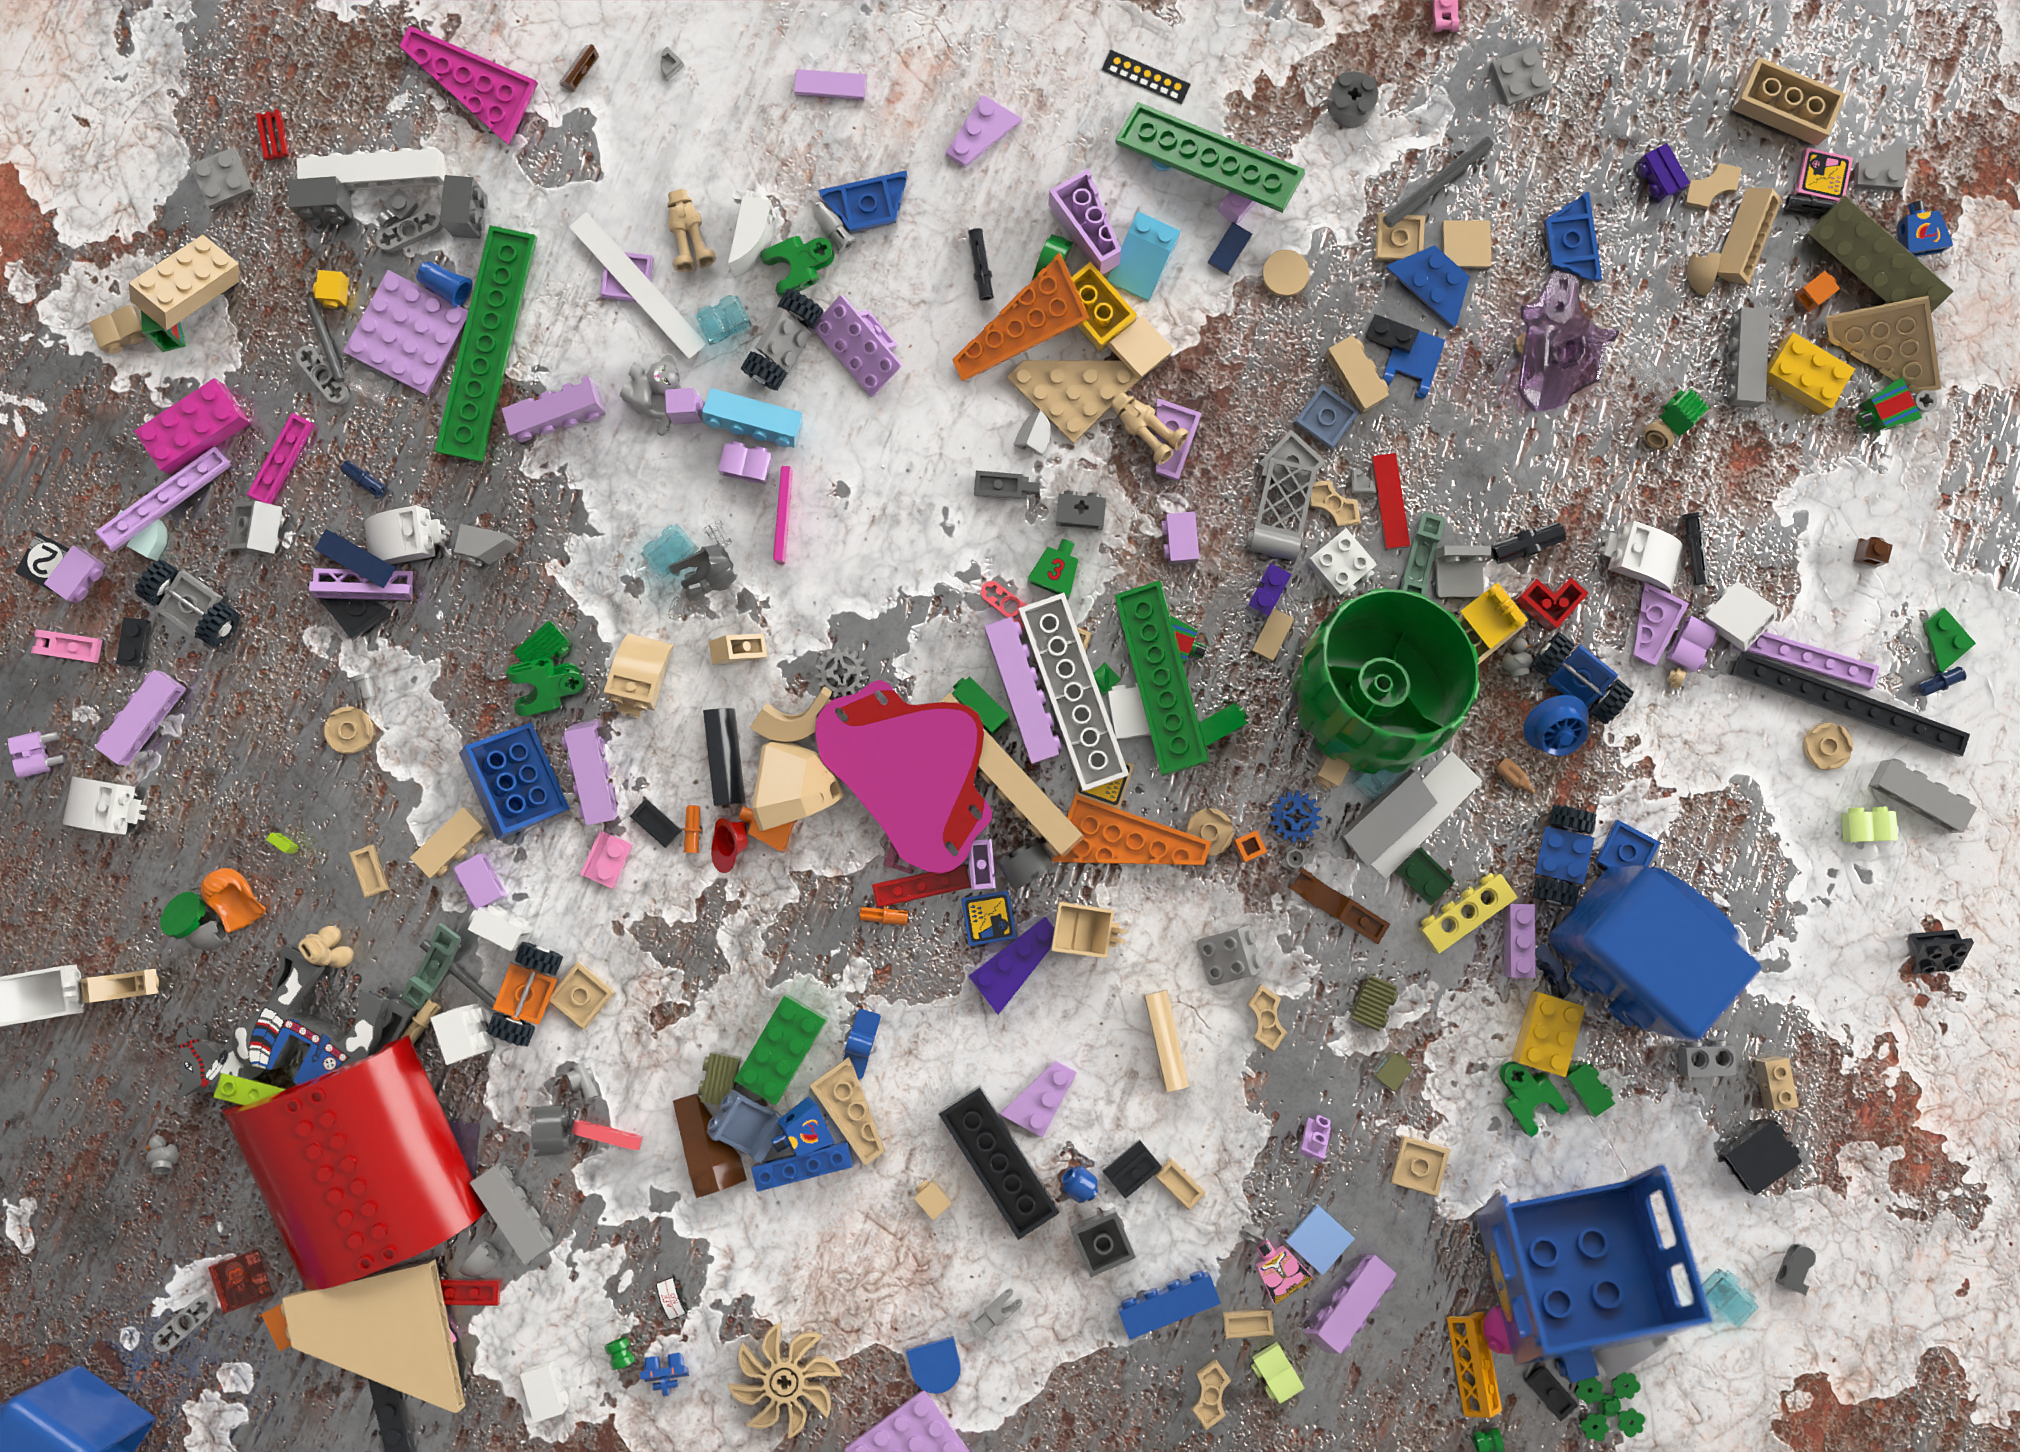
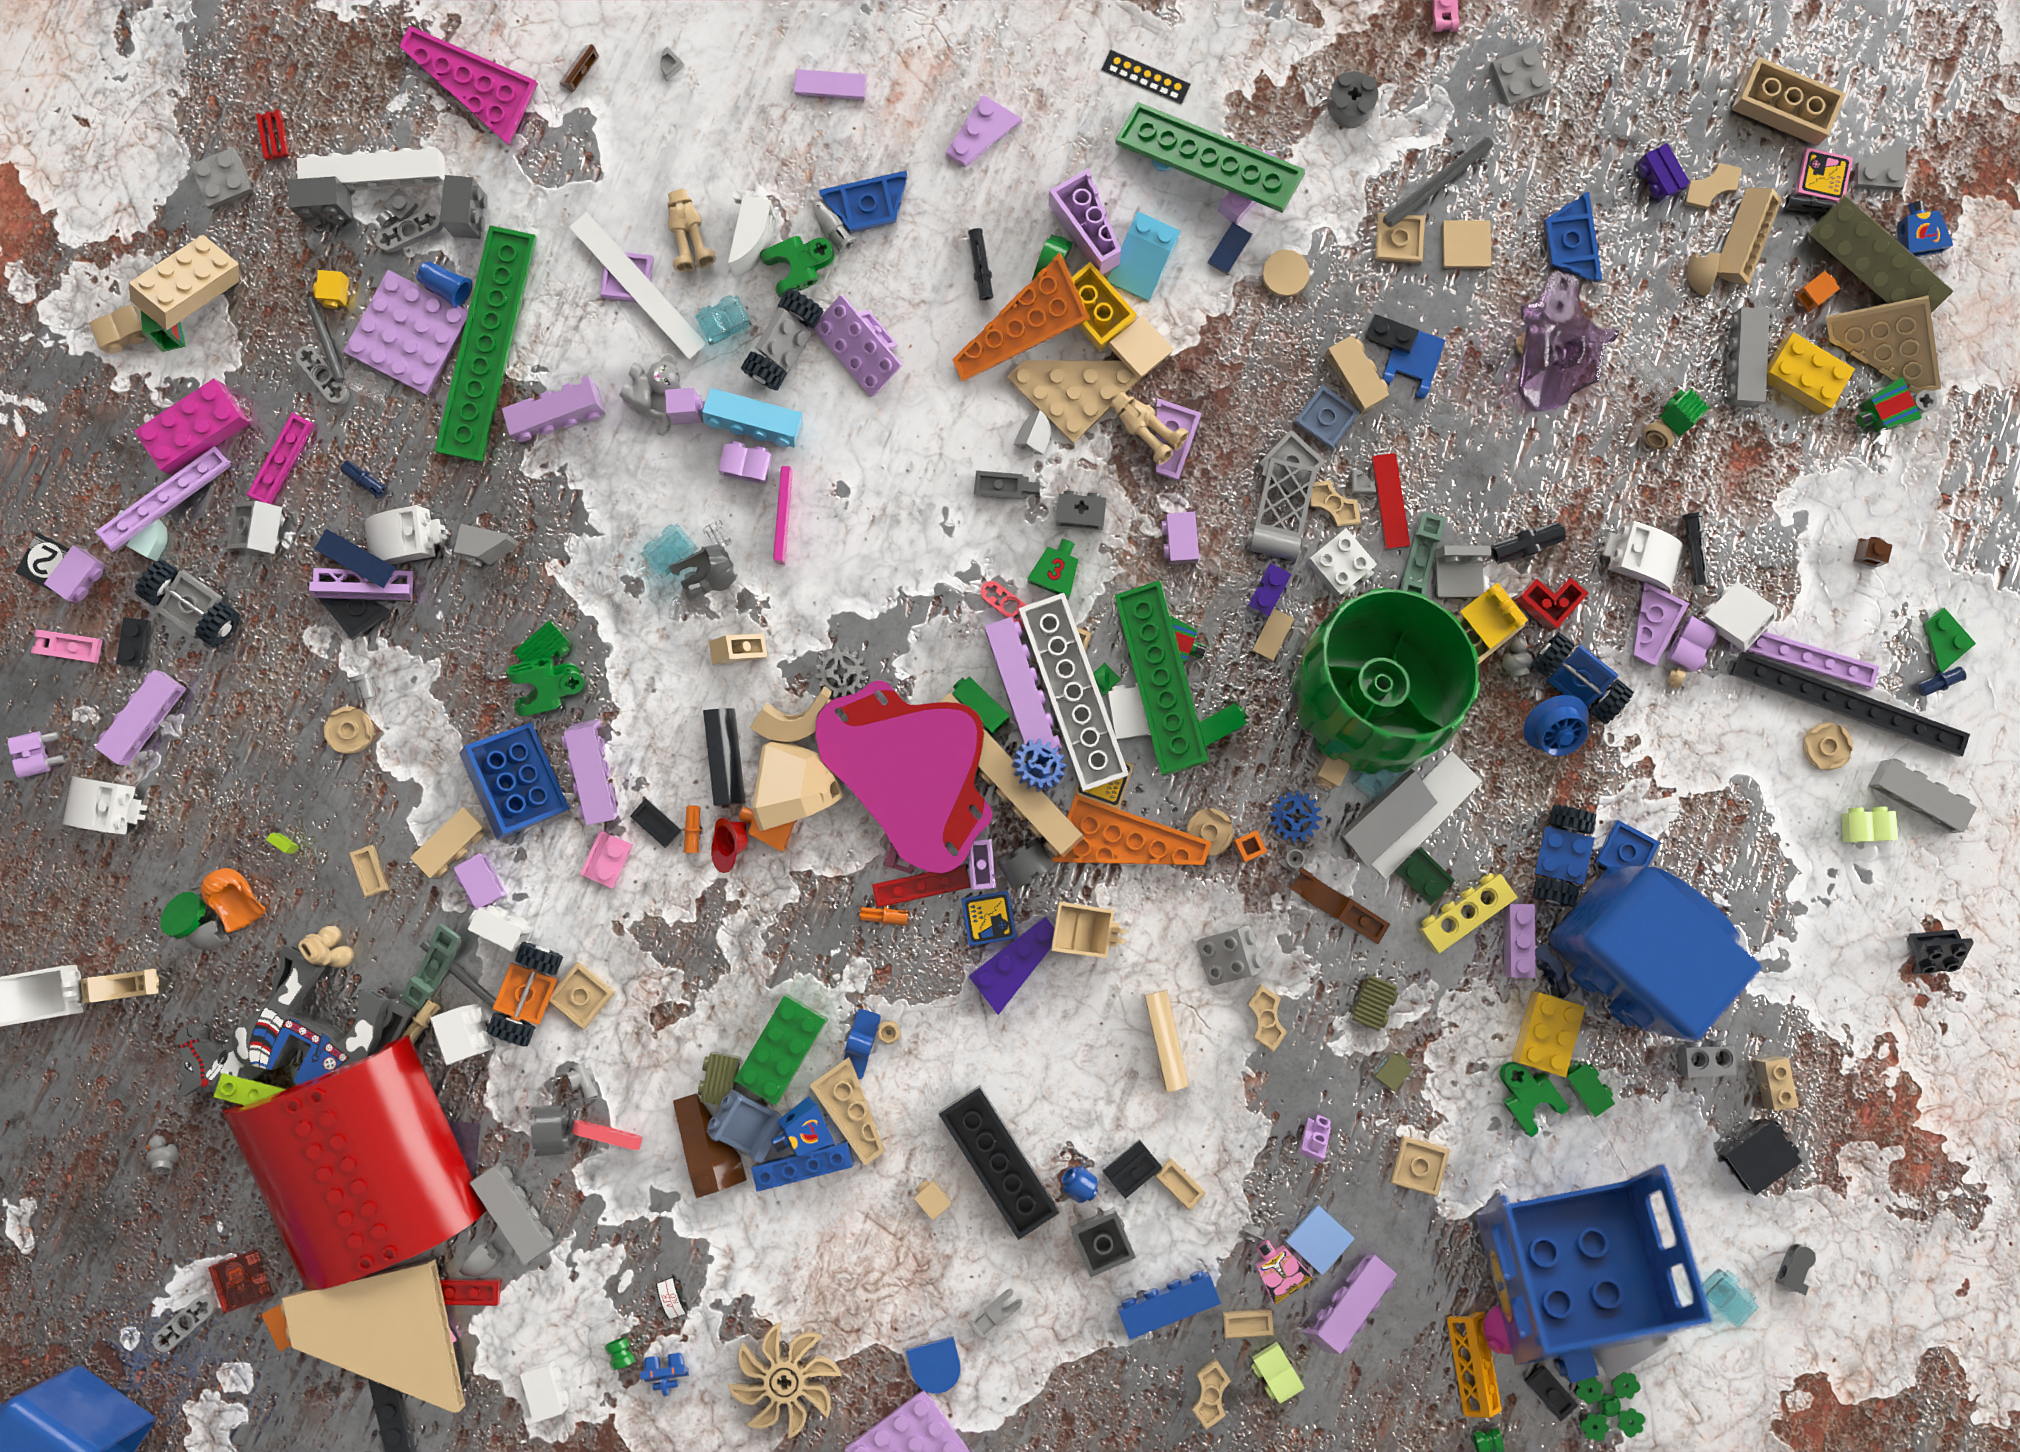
tan piece [604,633,674,719] -> none
lavender wing [1000,1060,1077,1138] -> none
blue wing [1386,245,1470,328] -> none
medium nougat piece [1496,757,1536,794] -> none
none -> tan plate [877,1021,901,1045]
none -> gear [1012,739,1066,792]

